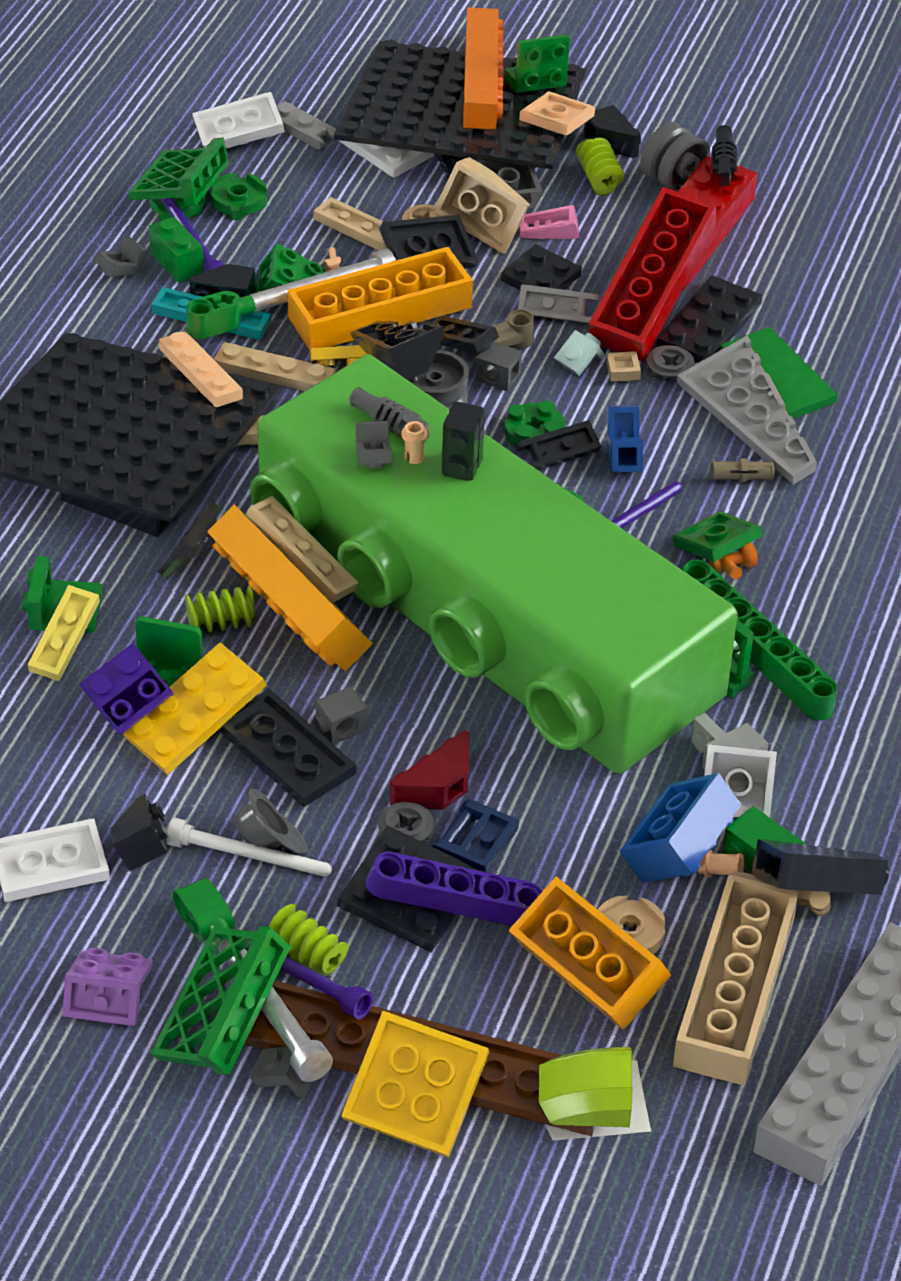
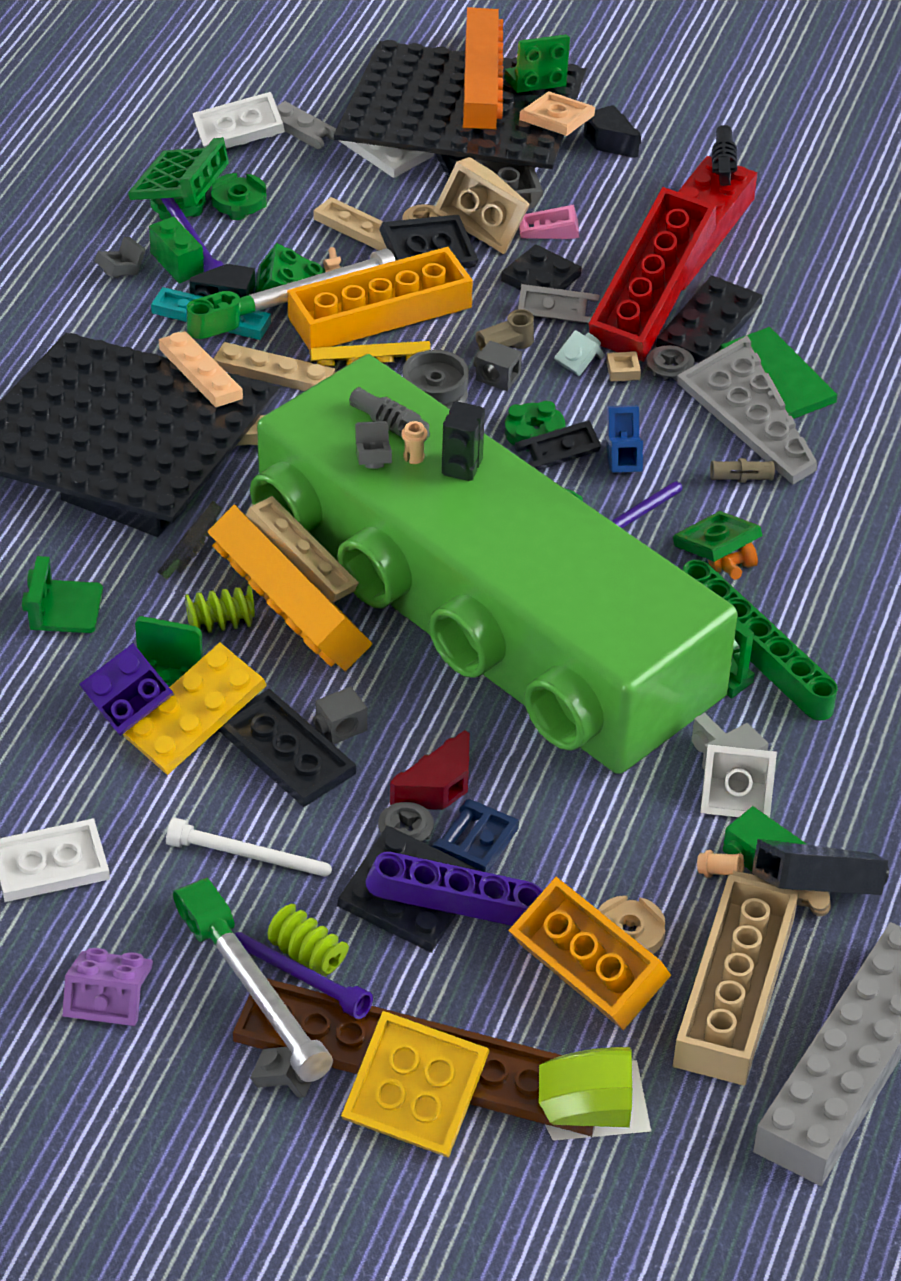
light yellow plate [28,585,100,681] -> none
black slope [110,793,169,872] -> none
green fence [151,926,291,1076] -> none
dark grey piece [233,788,308,854] -> none
black wedge [350,321,445,383] -> none
black plate [434,316,499,354] -> none
lime piece [576,138,625,196] -> none
blue brick [620,773,741,883] -> none
dark grey wheel [640,122,710,192] -> none

